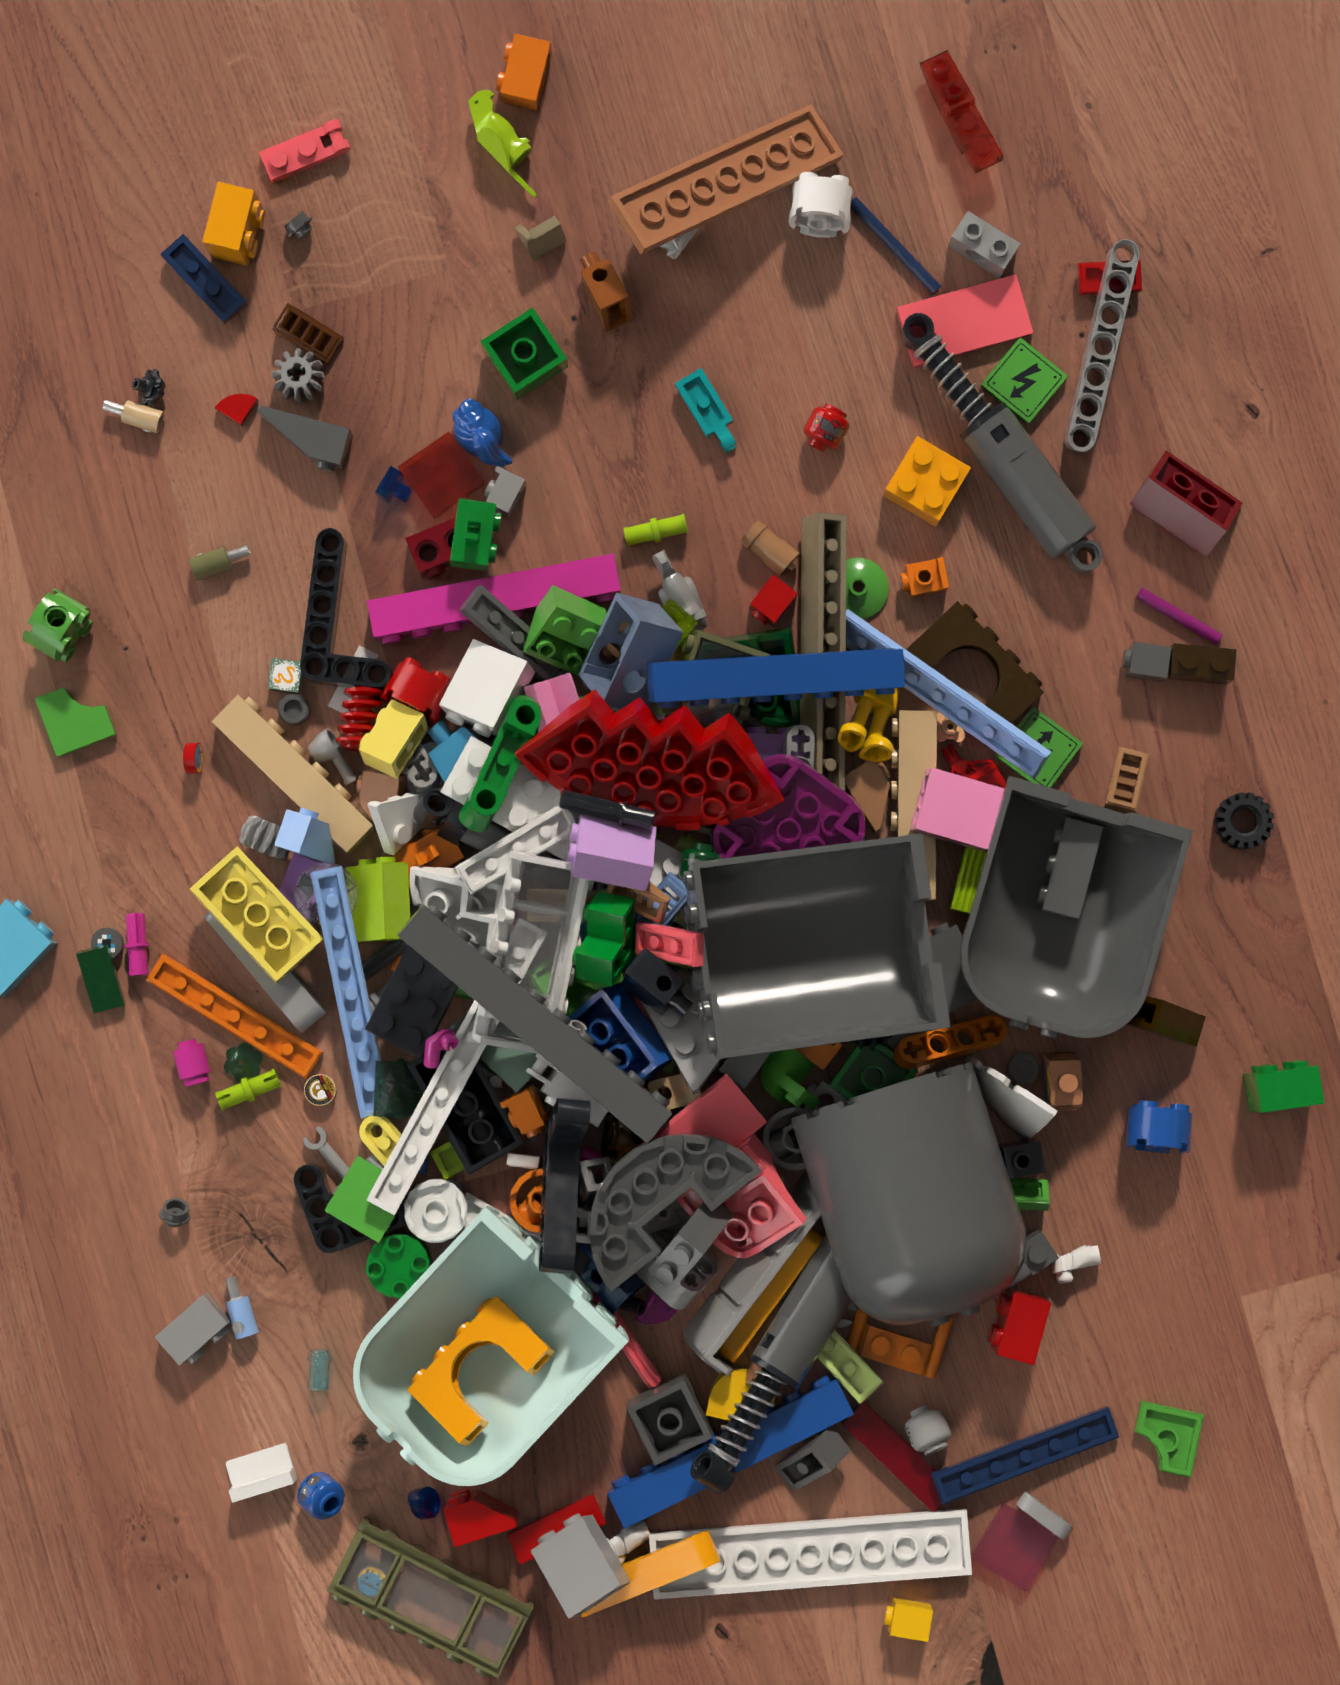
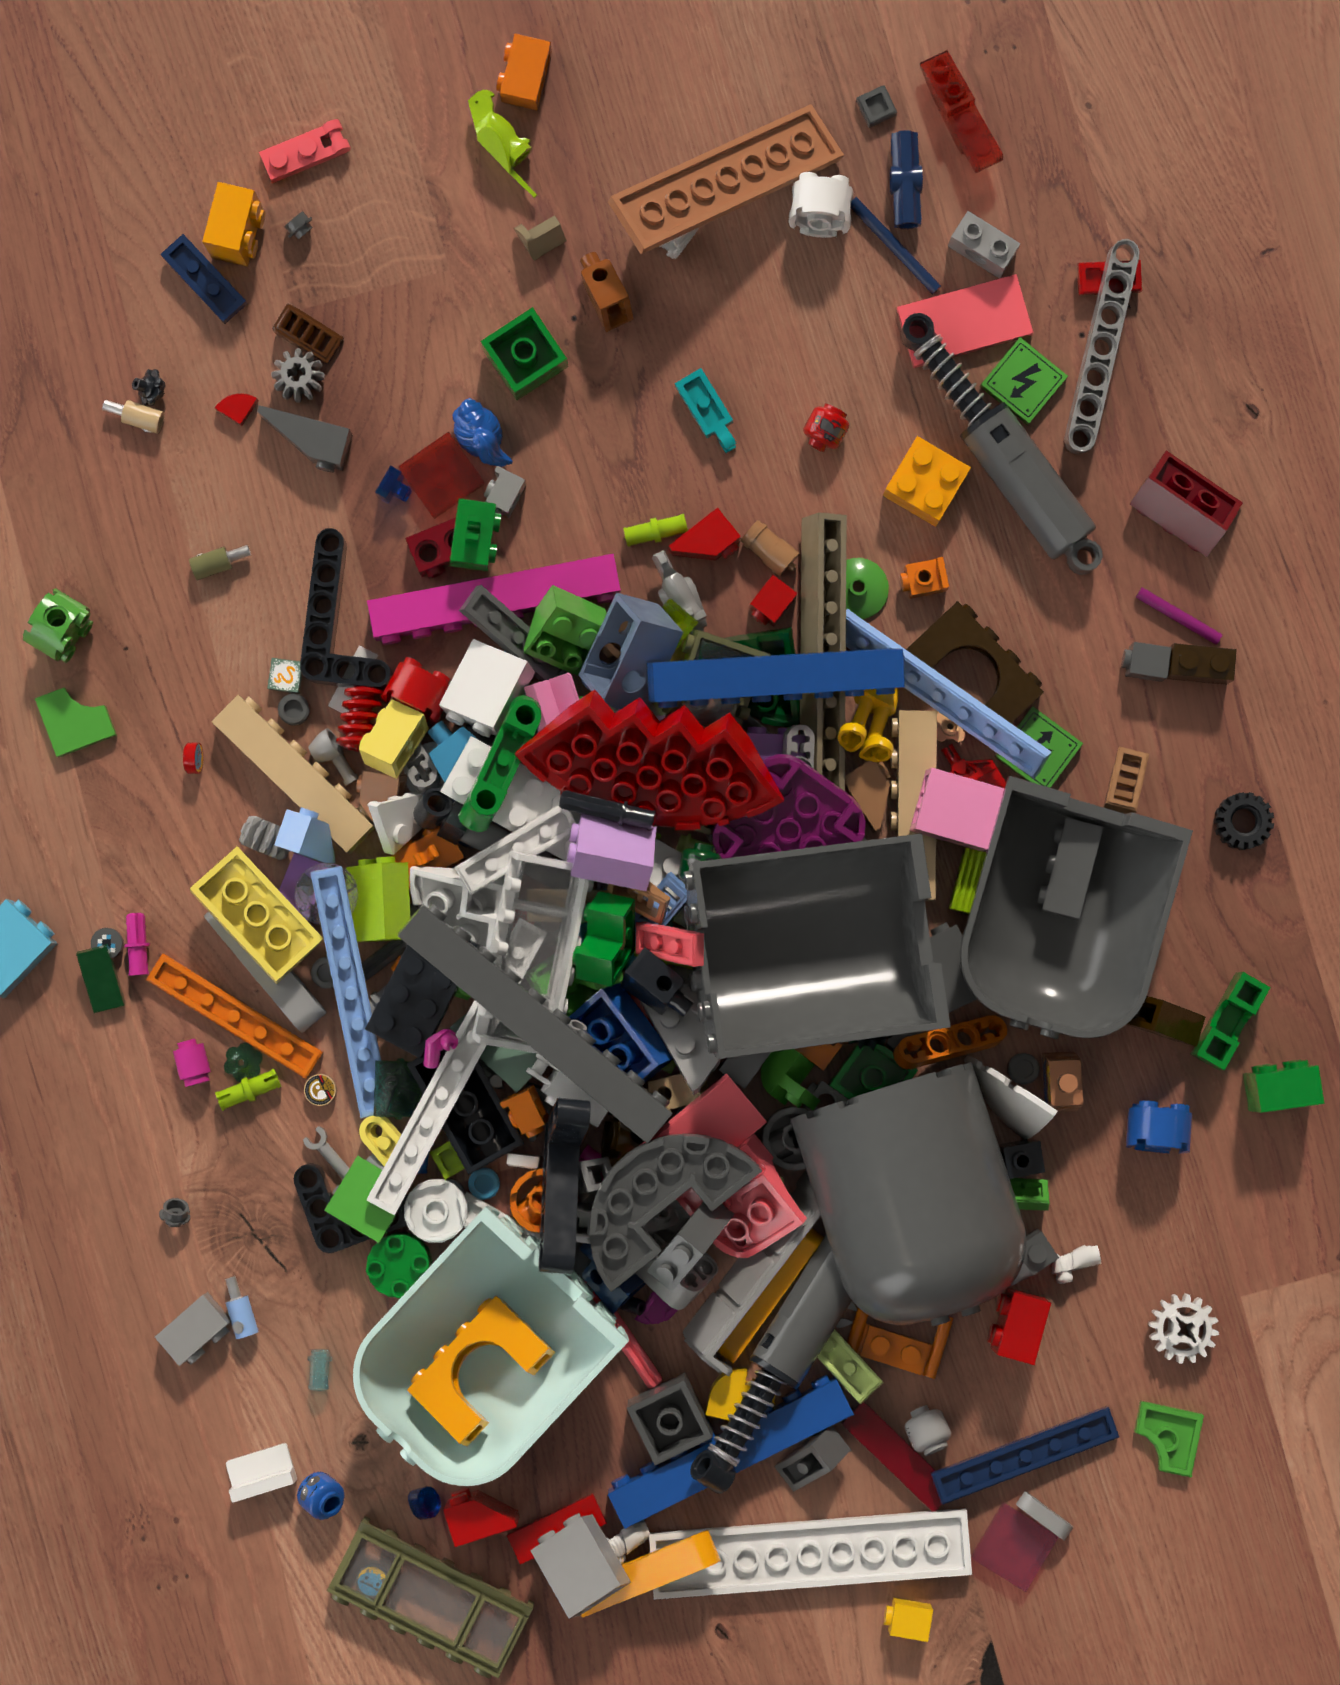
none -> light grey tile [311,957,334,989]
none -> dark azure tile [468,1167,500,1200]
none -> red slope [668,507,741,561]
none -> dark grey tile [856,85,897,128]
none -> dark blue piece [889,130,923,229]
none -> white gear [1148,1293,1219,1364]
none -> green arch [1190,972,1271,1070]

